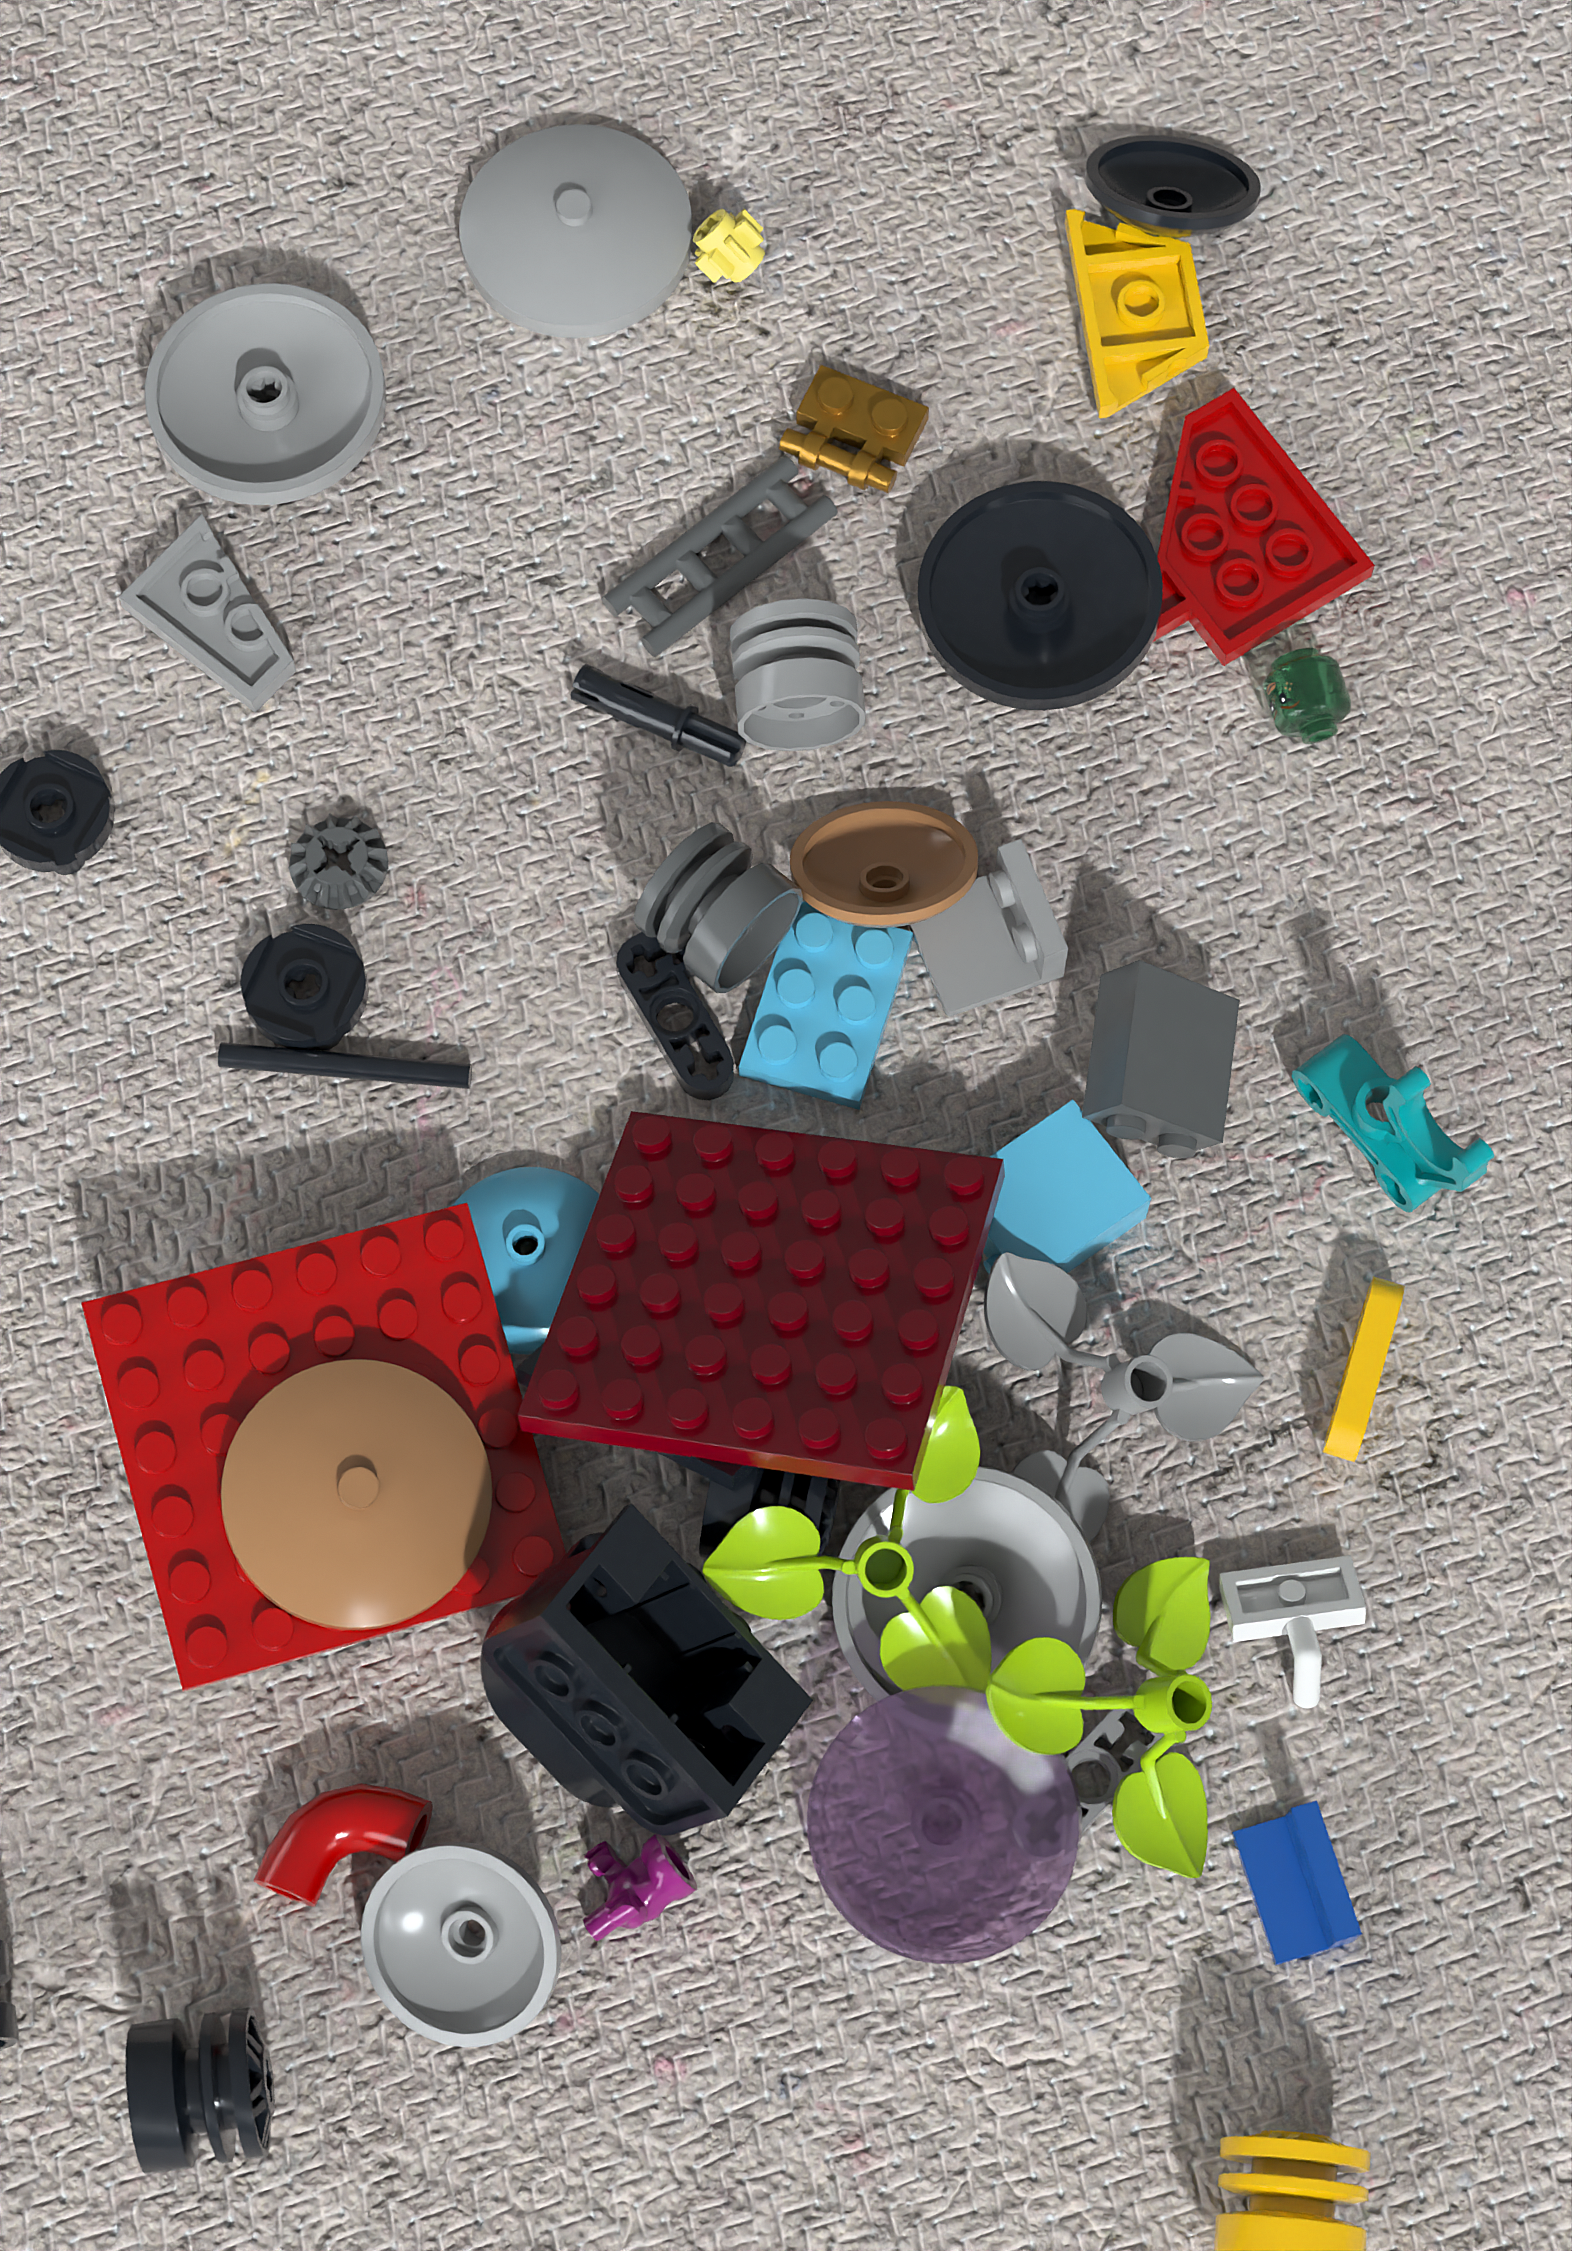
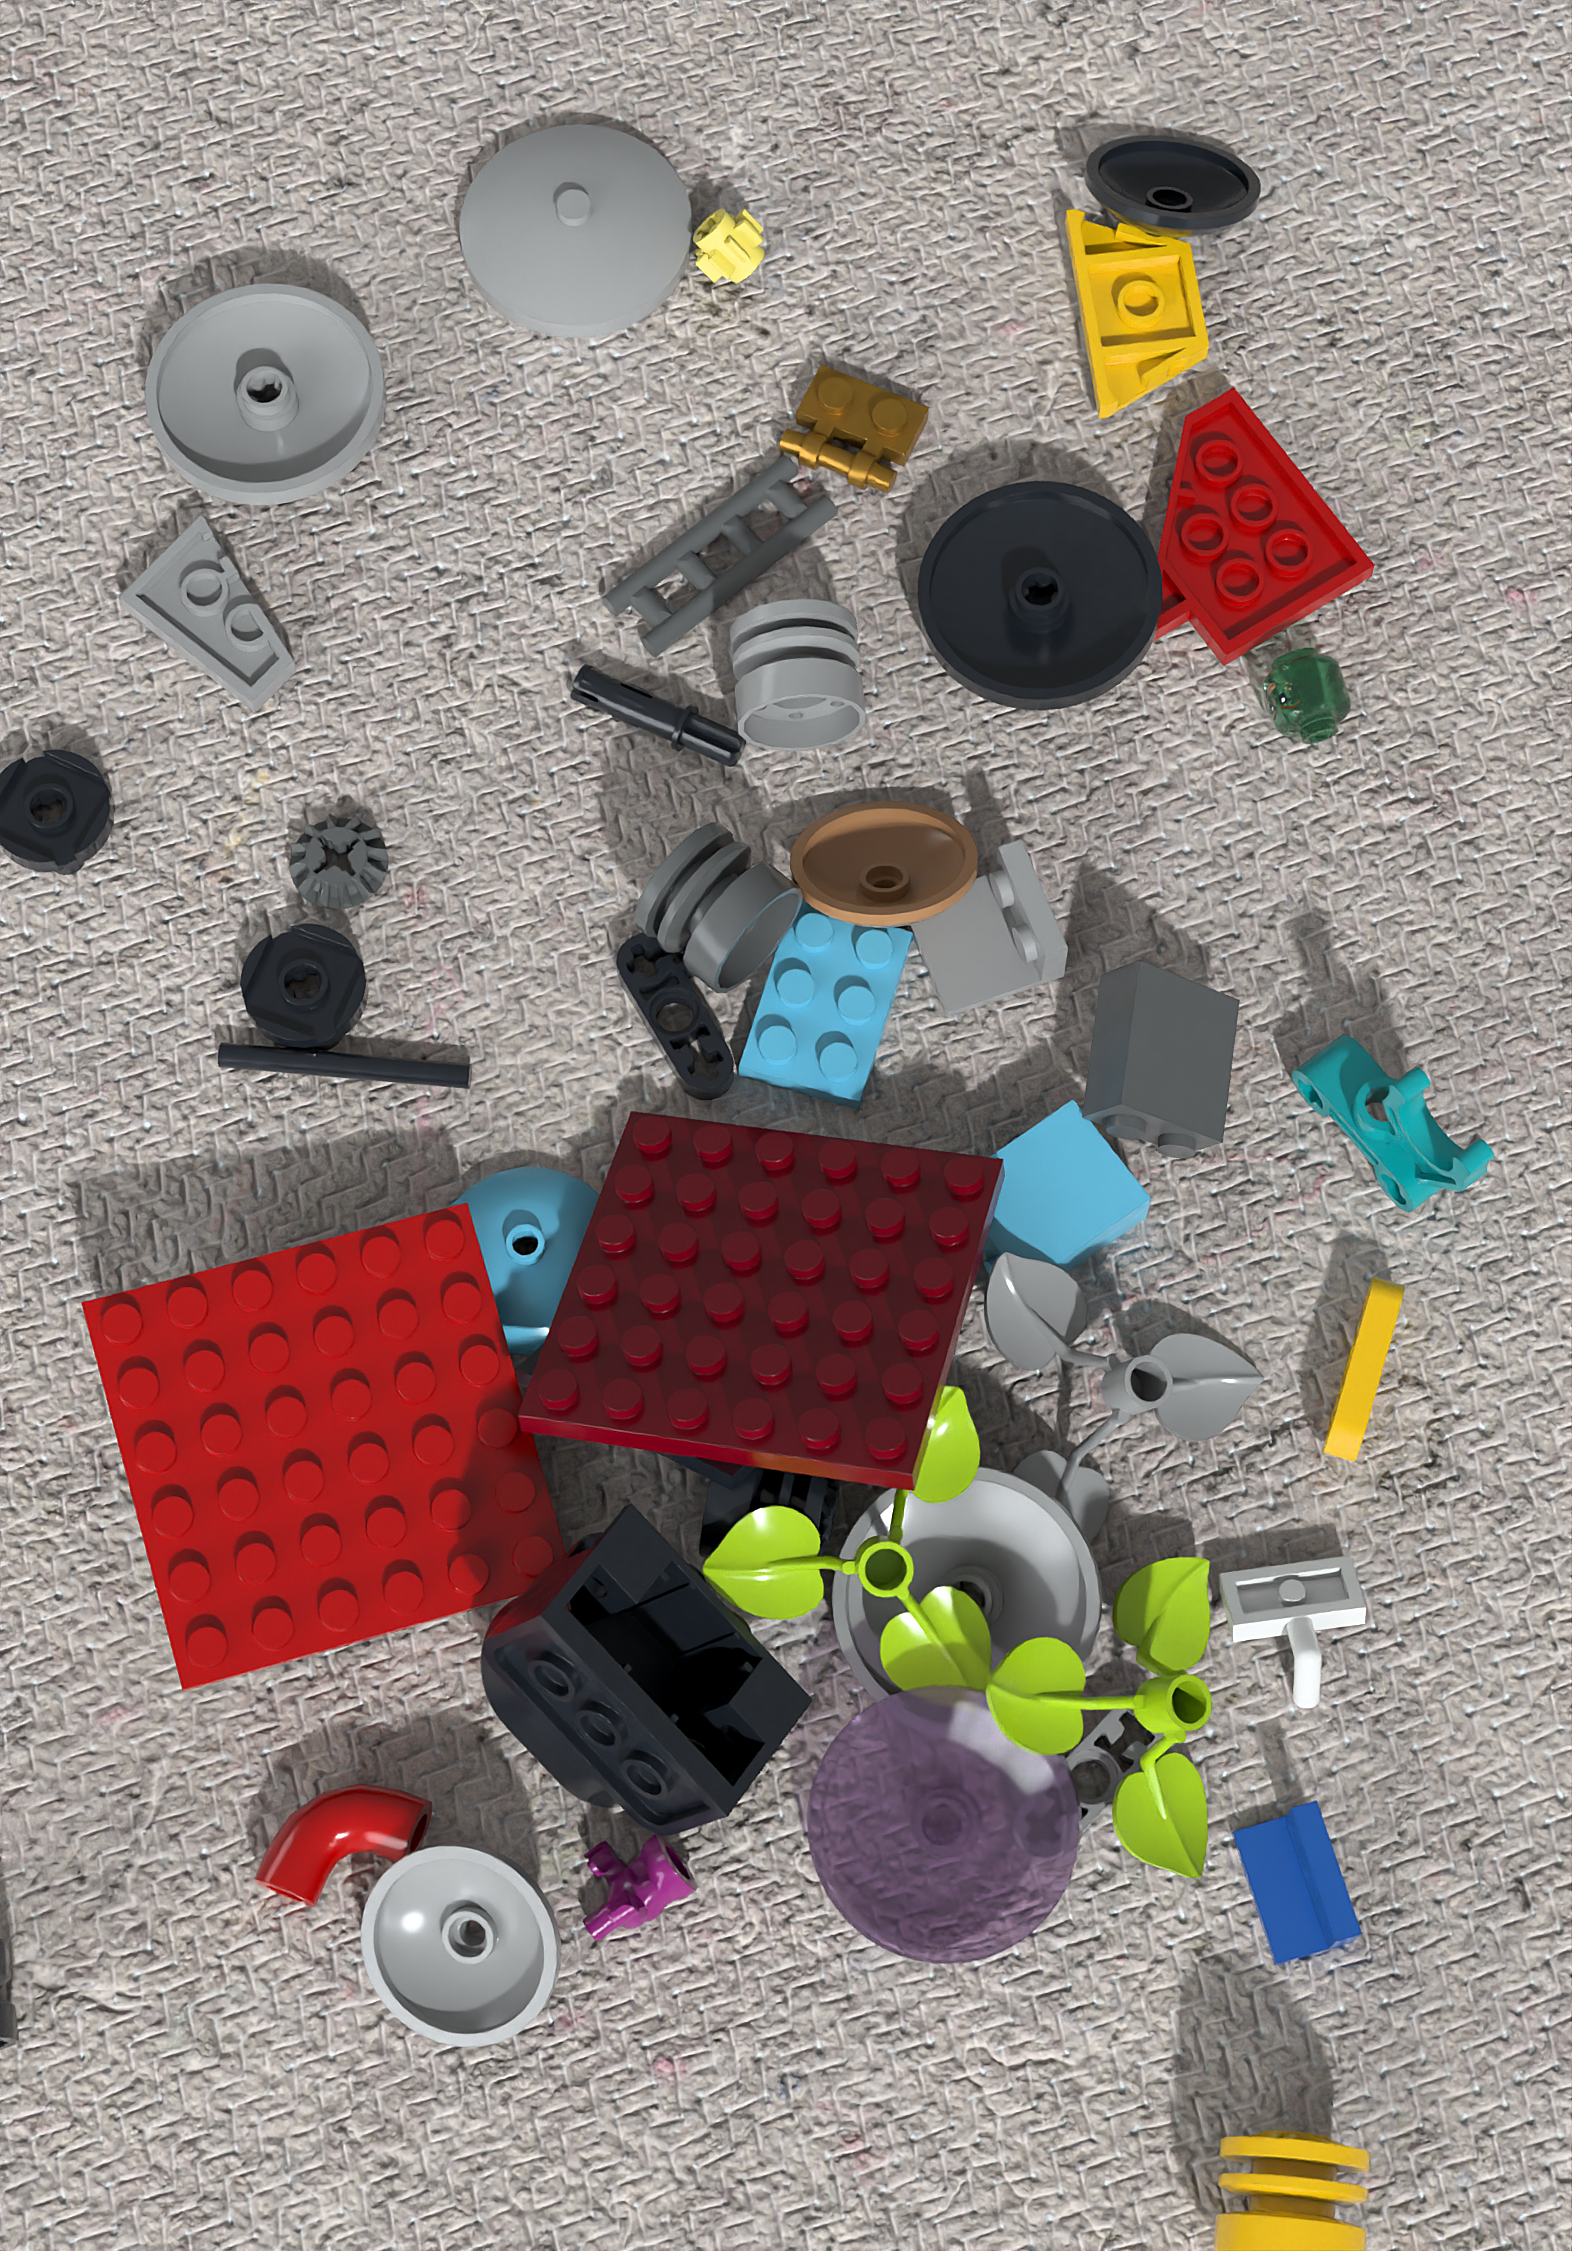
black wheel [125,2007,275,2174] -> none
medium nougat dish [221,1359,492,1630] -> none

